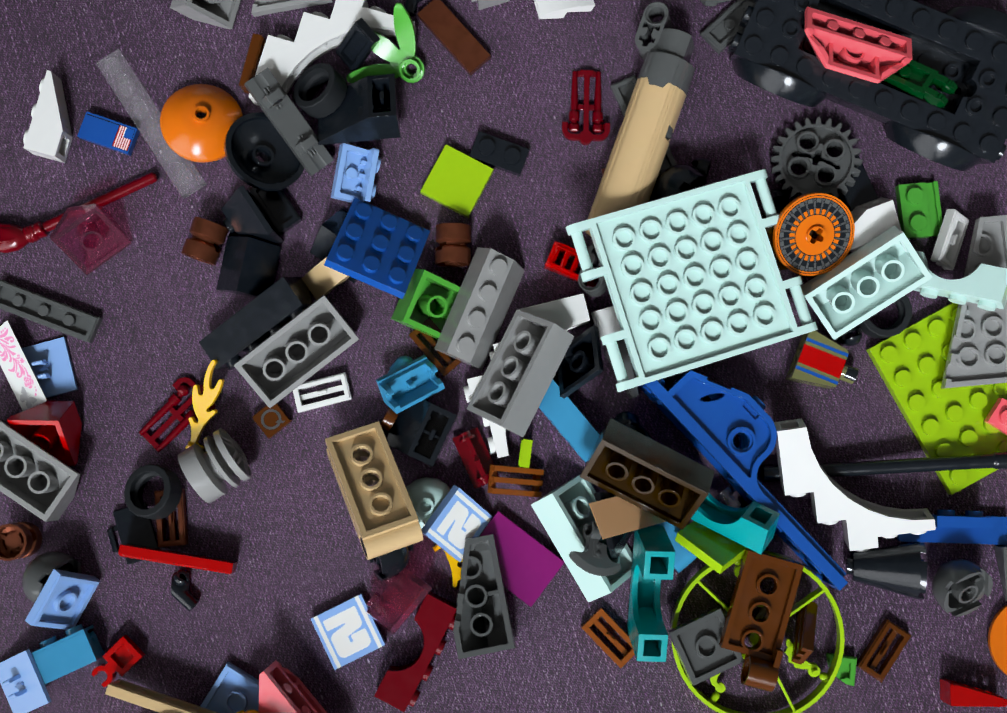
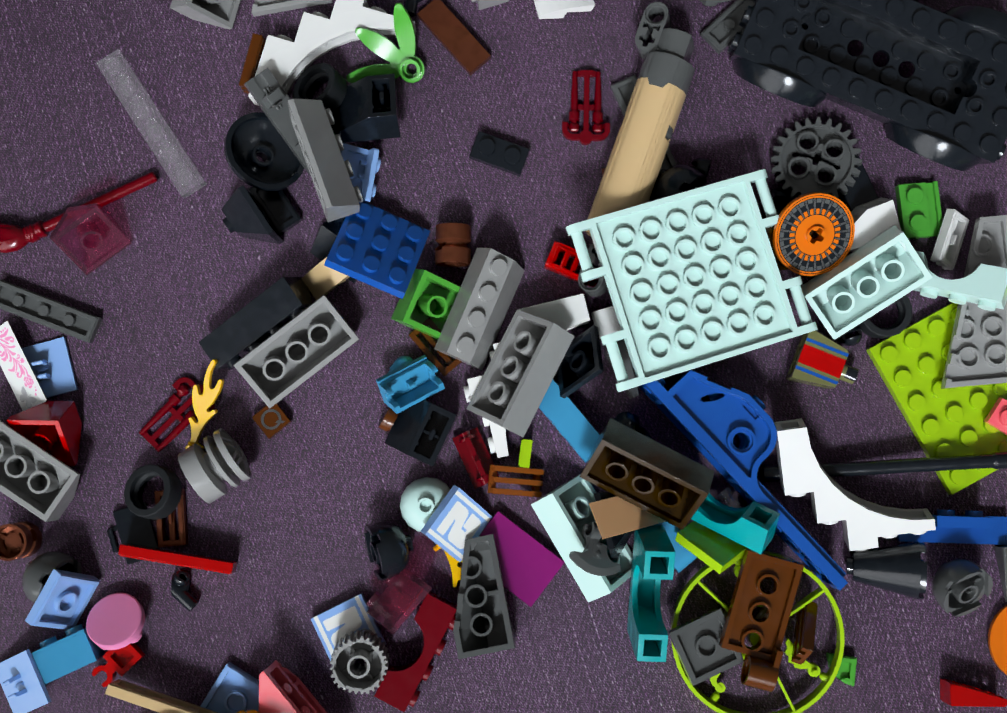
white slope [23,70,73,163] -> none
blue tile [77,111,140,156] -> none
orange dish [160,84,243,163] -> none
copper wheel [181,217,229,266] -> none
black slope [216,236,282,298] -> none
white tile [293,372,353,413] -> none
tan hinge [325,421,423,560] -> none
black tile [335,18,380,71] -> none
lime tile [420,145,494,219] -> none
dark orange tile [581,607,635,669] -> none
coral wedge [804,6,912,84] -> none
reddish brown tile [856,618,912,683] -> none
dark green hinge [883,60,958,108] -> none
none -> bright pink tile [86,593,145,650]
none -> light grey slope [288,99,363,222]
none -> light grey brick [330,629,389,694]

